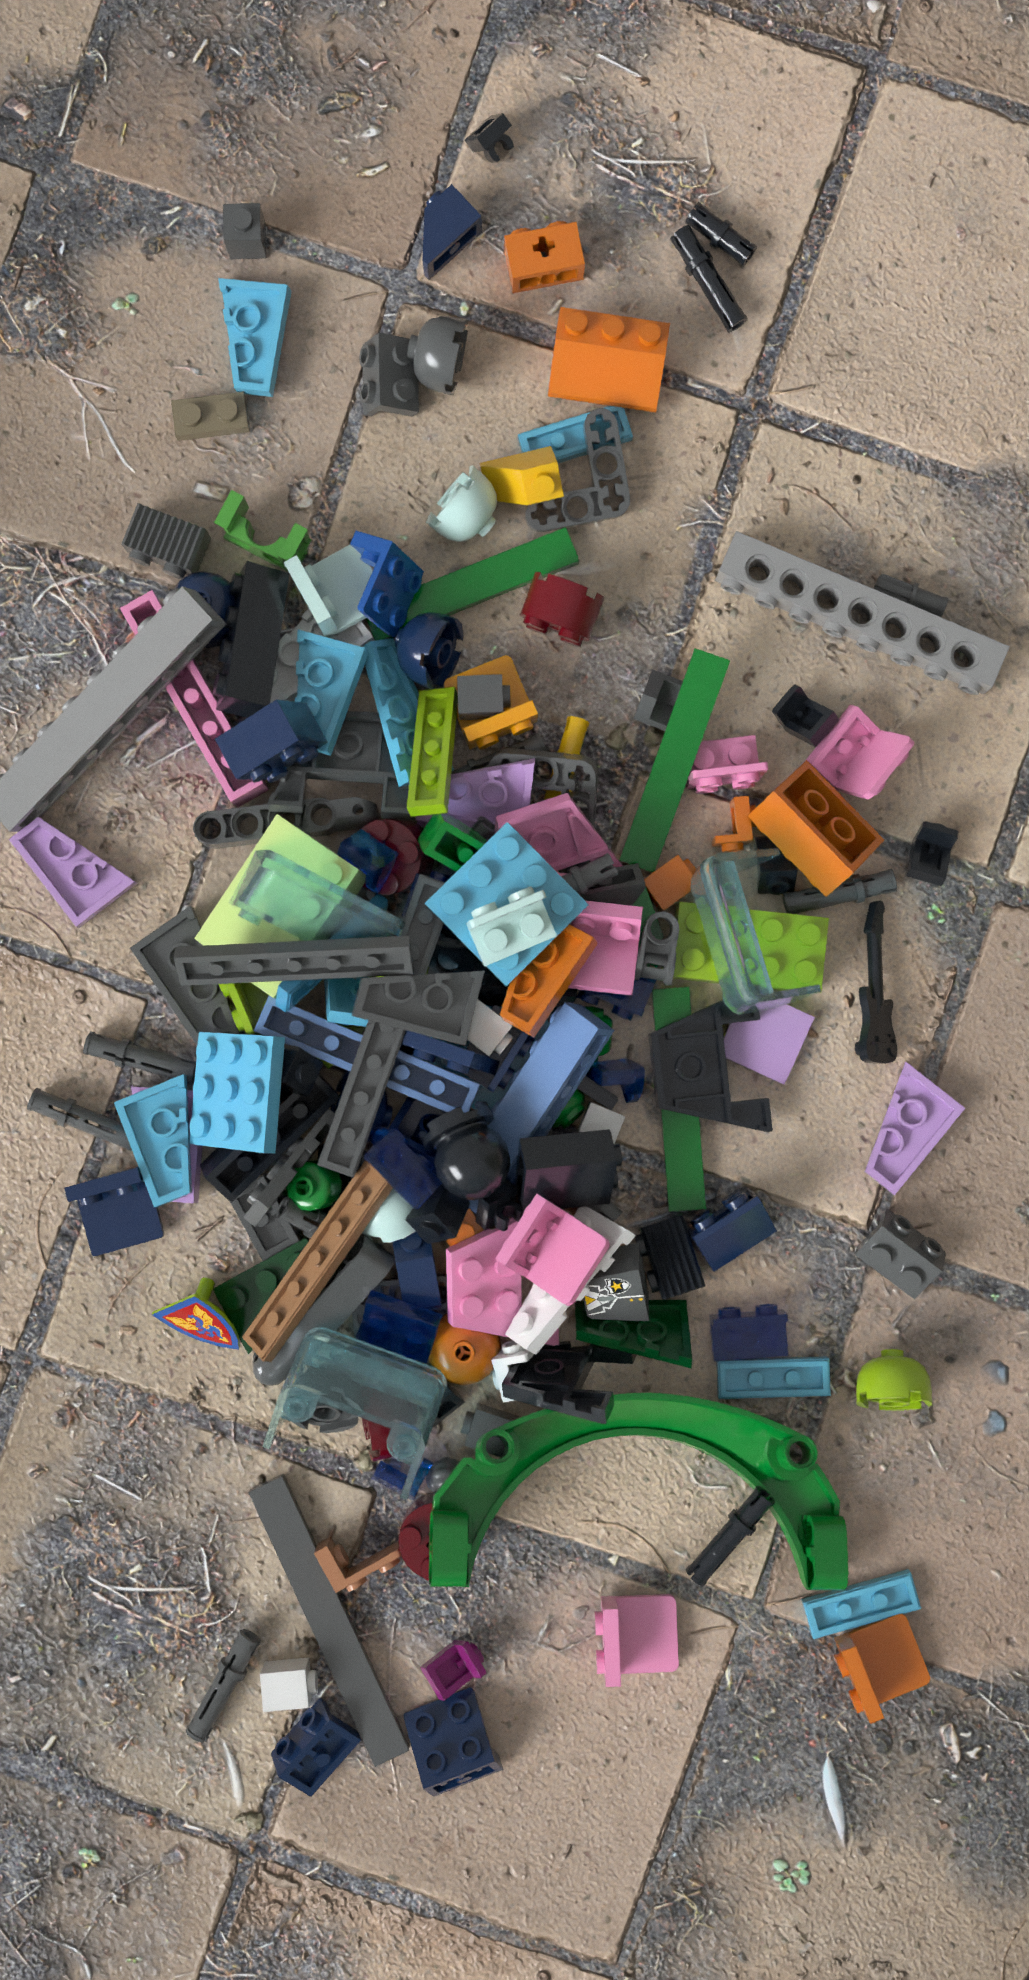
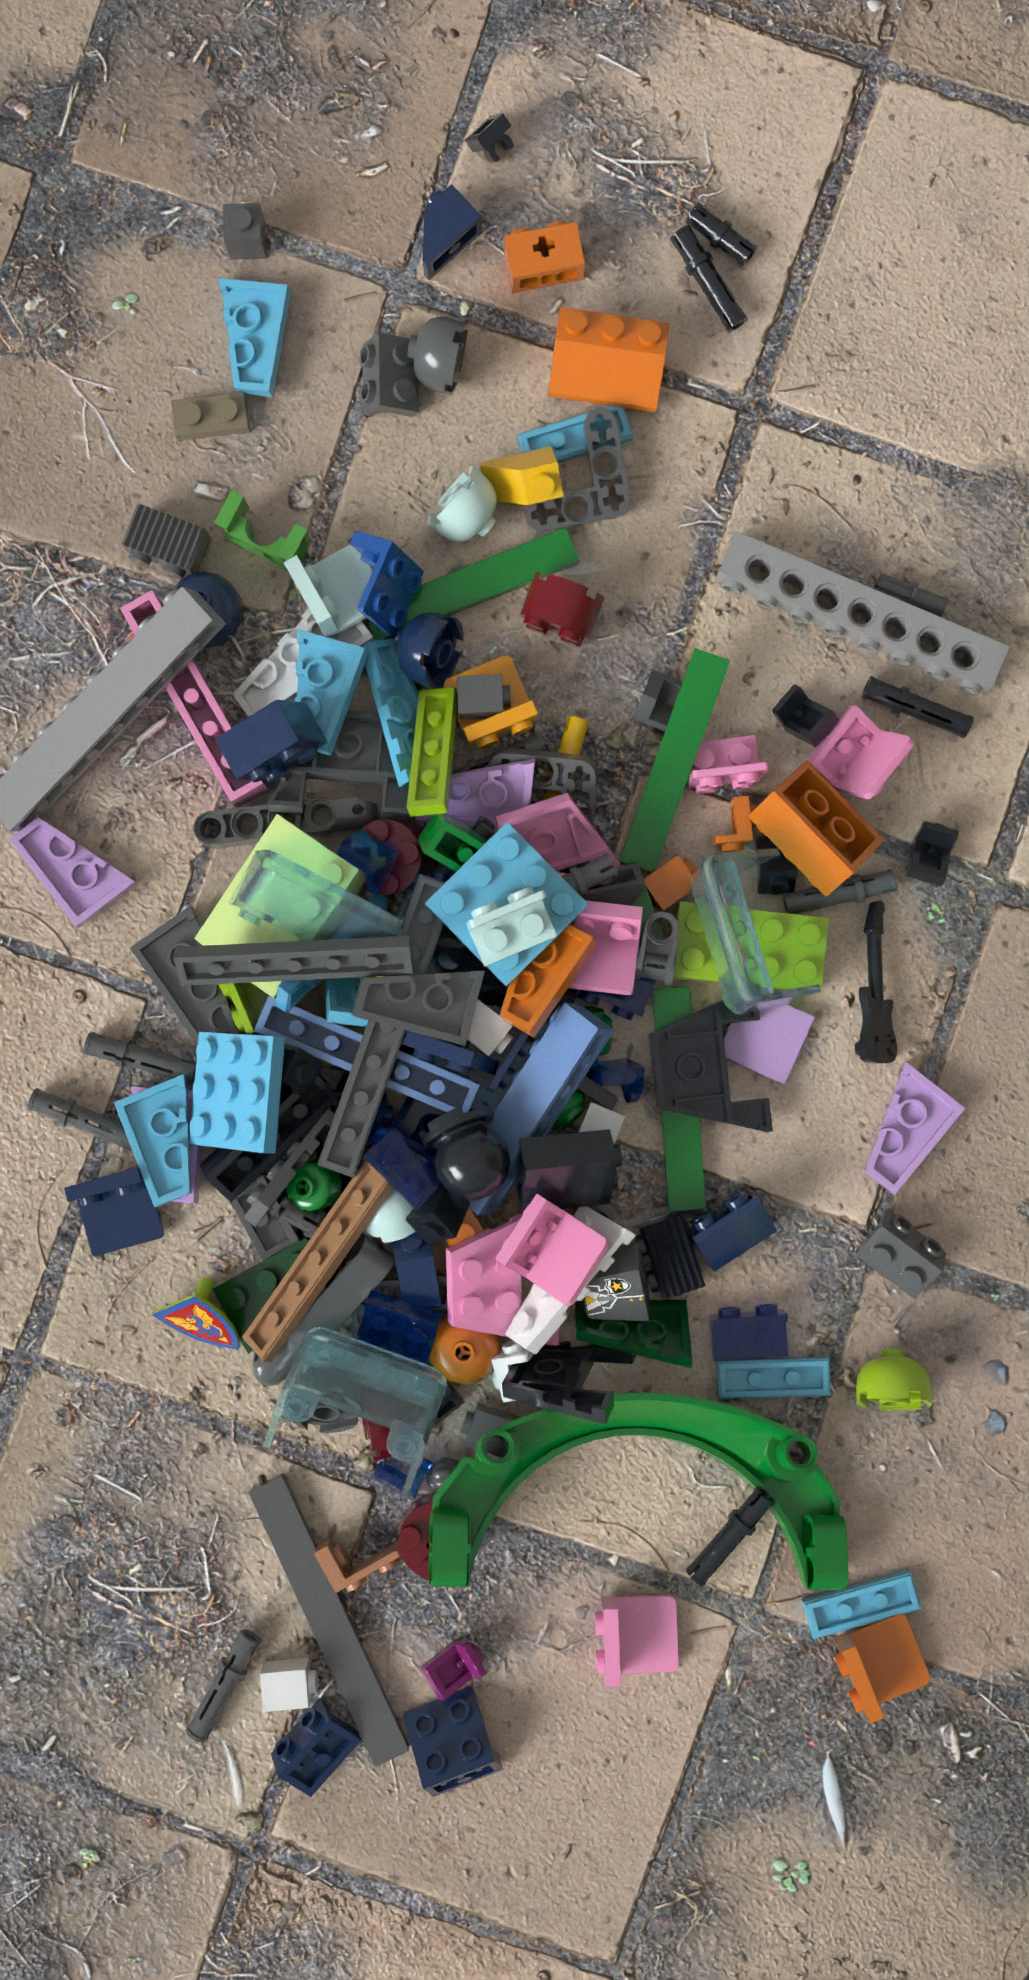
black brick [213,561,290,718] -> none
black tile [475,1179,524,1231] -> none
none -> black pin [861,676,974,738]

